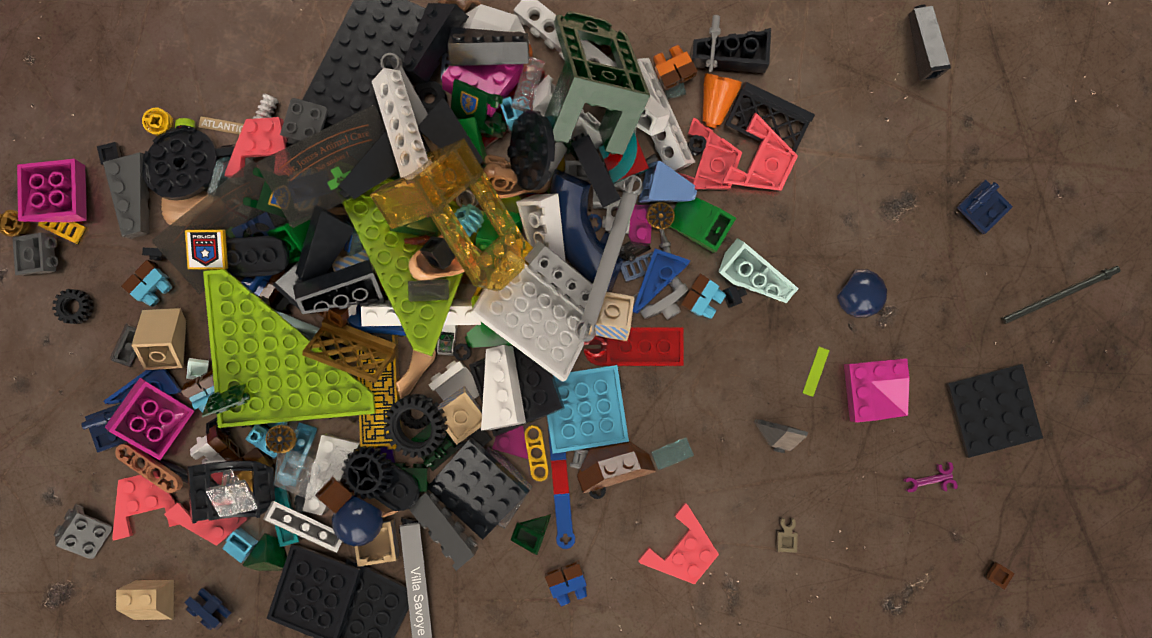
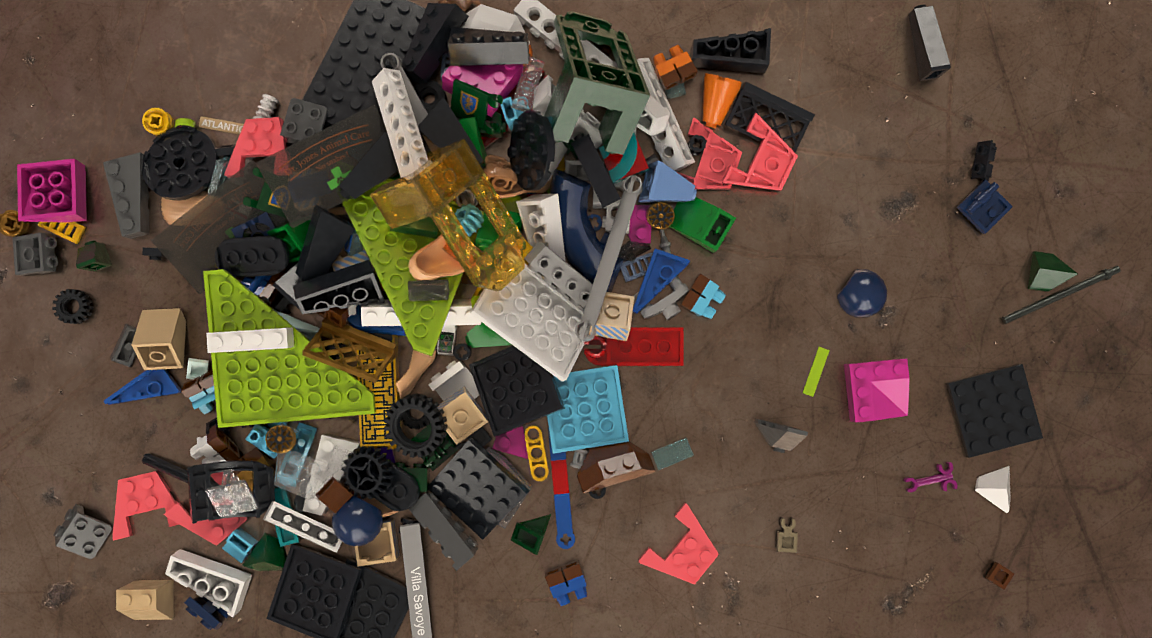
dark blue plate [81,403,127,453] -> none
black plate [97,142,121,166] -> none
dark pink slope [105,378,194,460] -> none
nougat beam [115,443,183,493] -> none
medium azure hips [121,260,173,307] -> none
tile [185,230,228,269] -> none
dark green hinge [202,384,250,417] -> none
clear red piece [404,235,431,246] -> none
black brick [420,236,456,270] -> none
white wedge [481,345,526,430] -> none
light grey piece [706,15,721,72] -> none
light aqua wedge [718,238,799,303] -> none
black tile [722,285,747,308] -> none
none -> dark green slope [76,240,112,272]
none -> white wedge [165,549,252,617]
none -> white brick [206,328,294,353]
none -> black hinge [971,140,997,181]
none -> white slope [975,466,1011,513]
none -> dark green slope [1028,251,1078,292]

